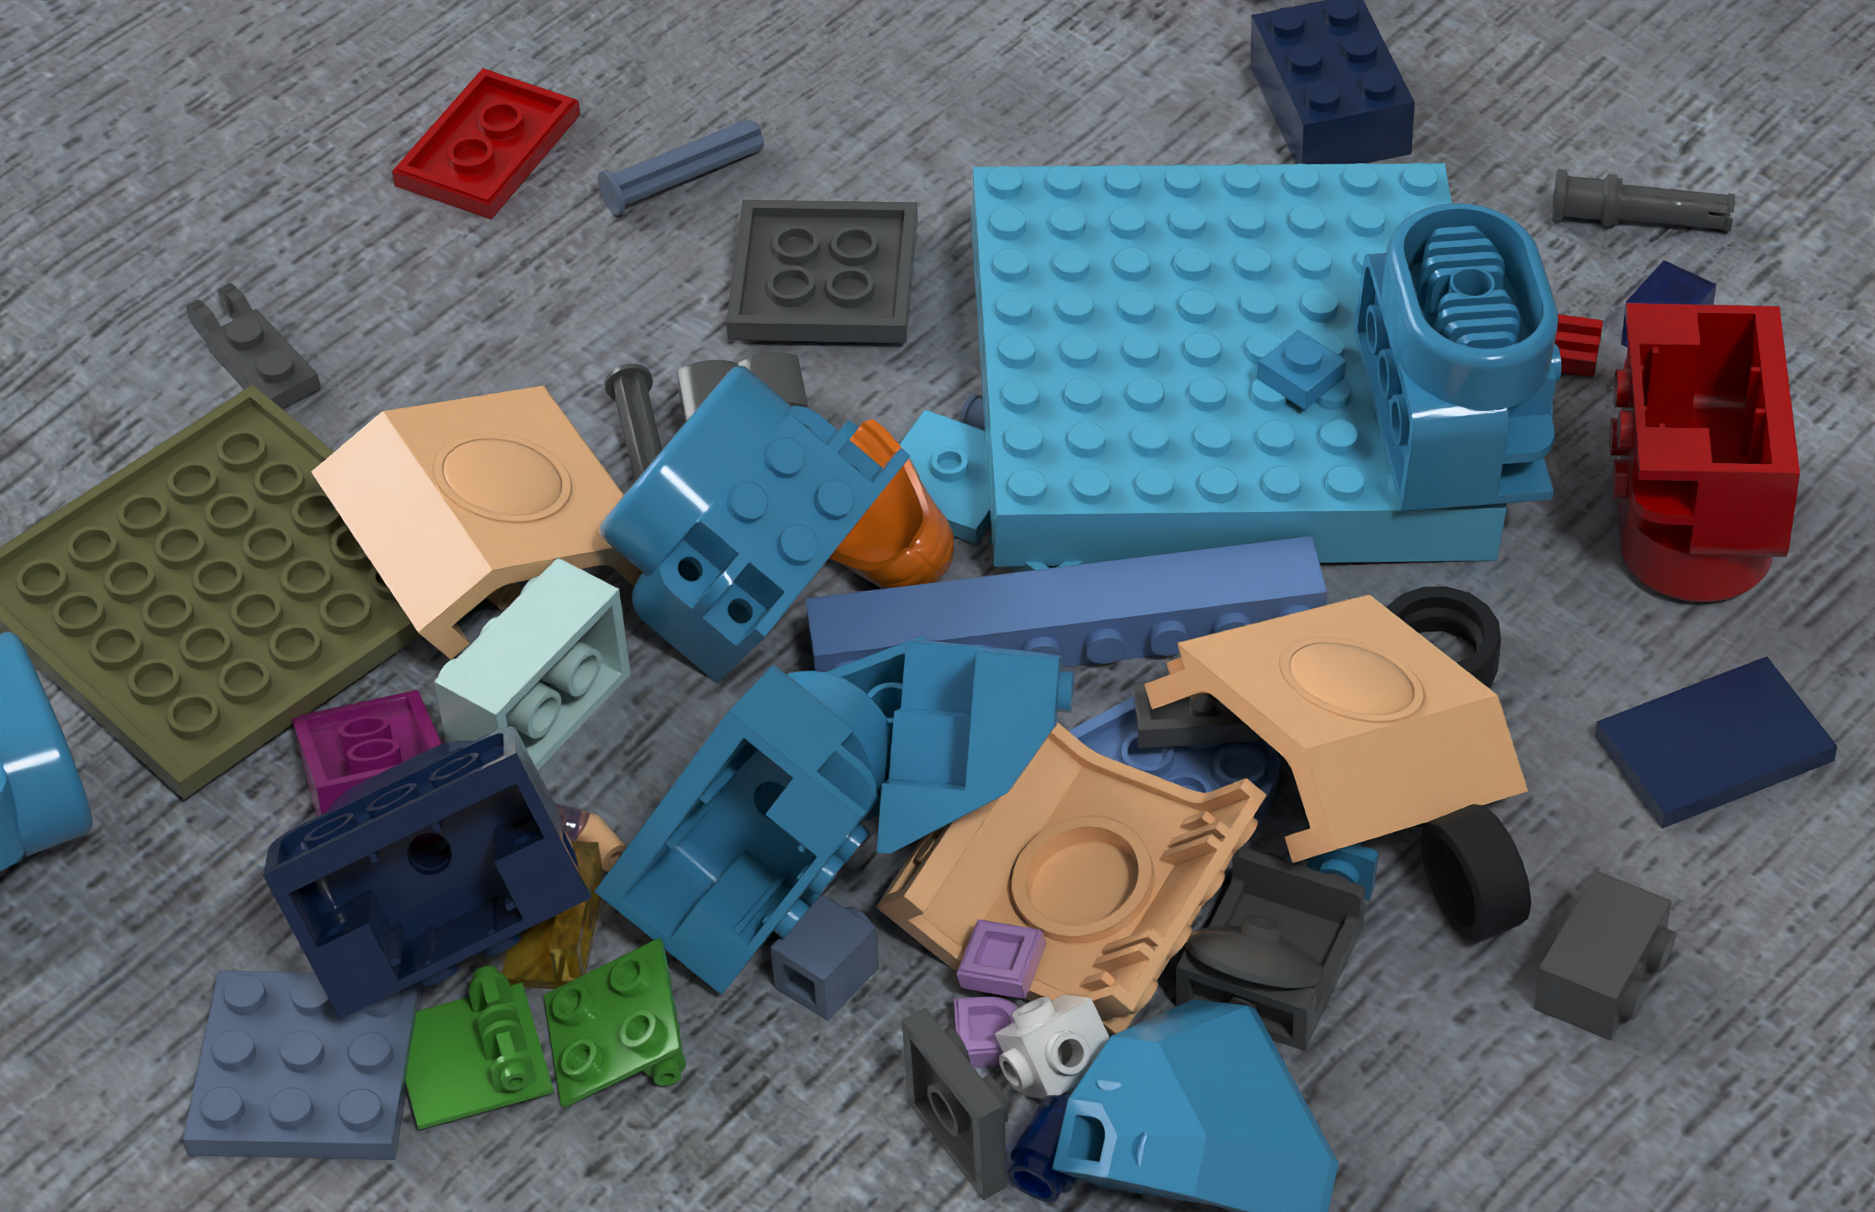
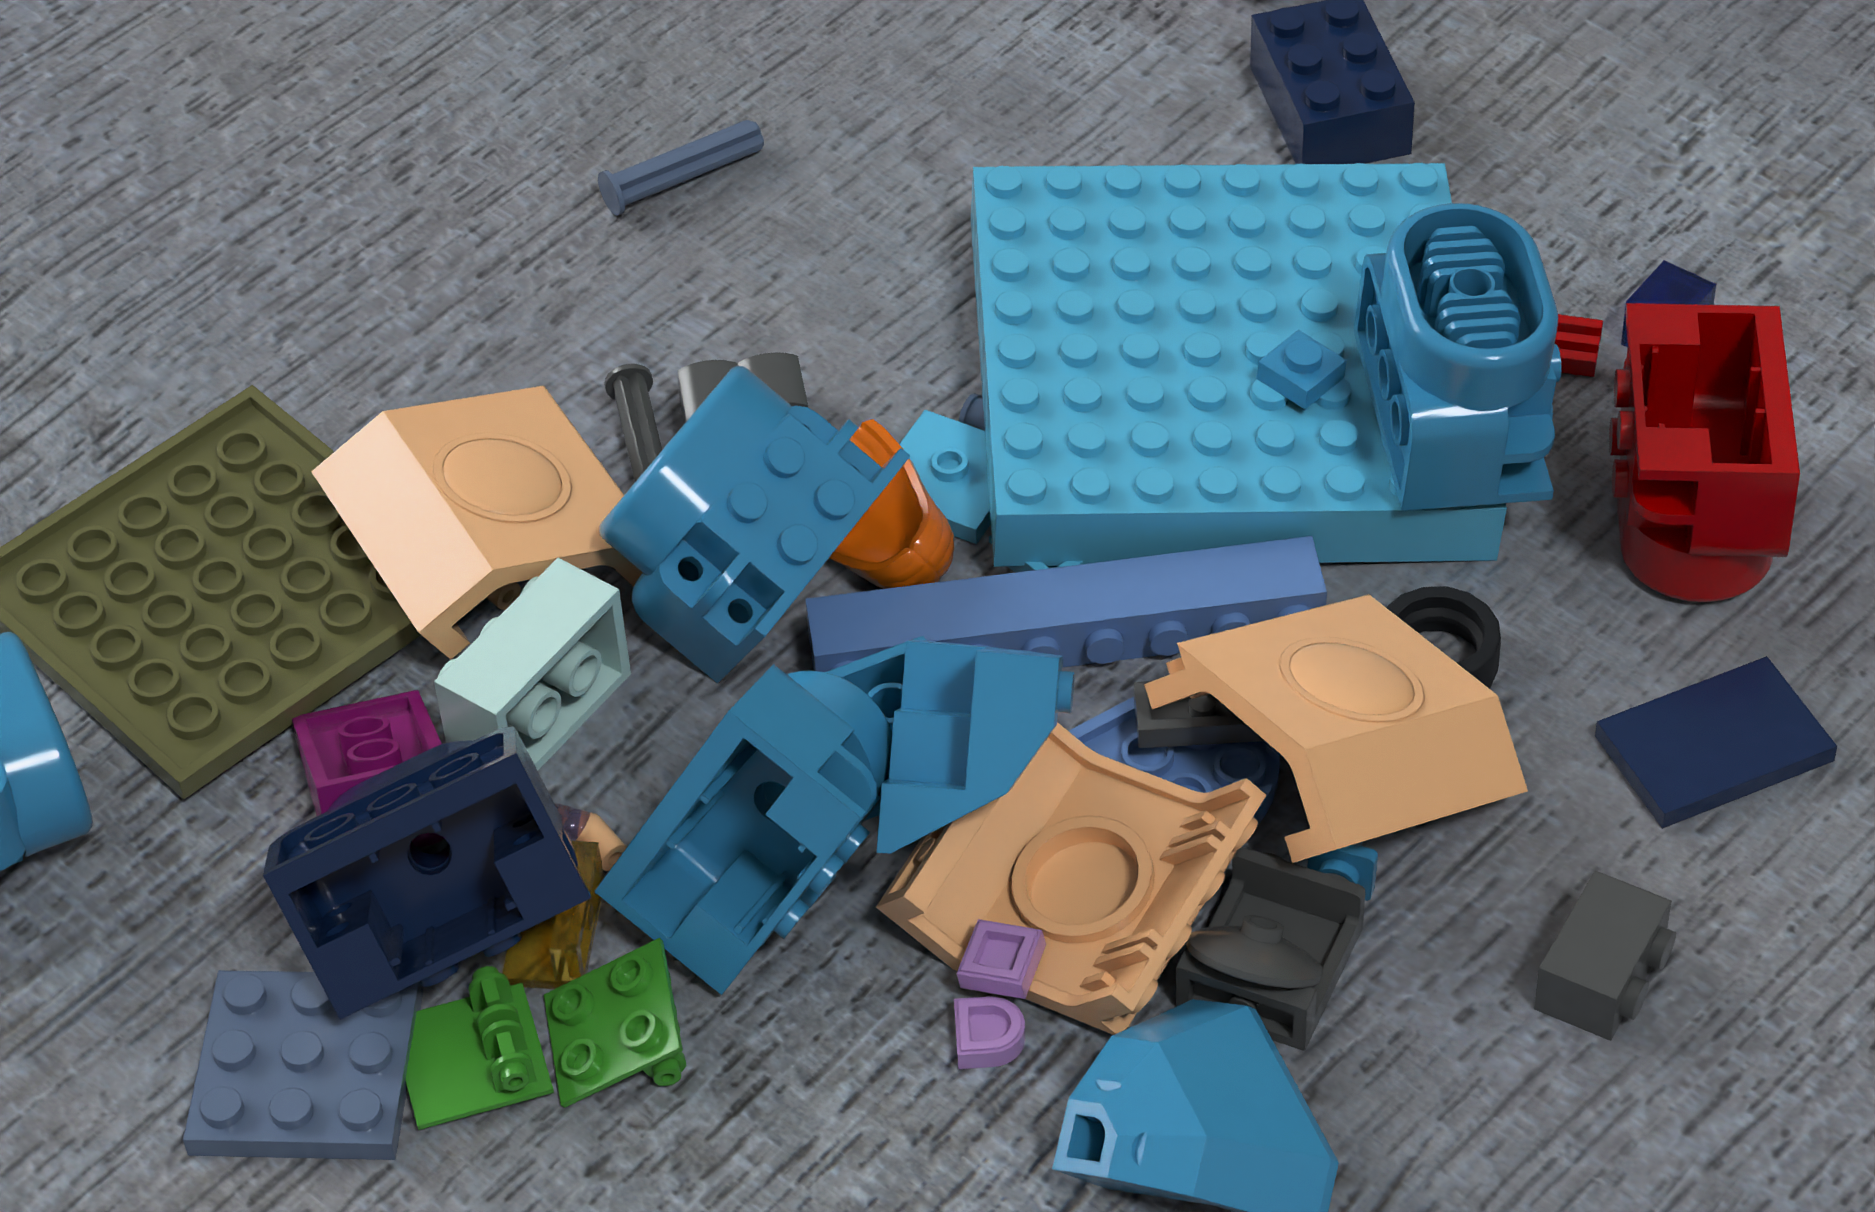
dark grey hinge [186,283,321,409] -> none
red tile [392,68,580,220] -> none
dark grey plate [726,200,918,343] -> none
sand blue brick [770,894,879,1021] -> none
dark grey hinge [902,1008,1009,1200] -> none
white brick [995,994,1110,1104] -> none
clear blue brick [1008,1093,1078,1202] -> none
black tyre [1420,804,1532,943] -> none
dark grey pin [1552,169,1735,232] -> none

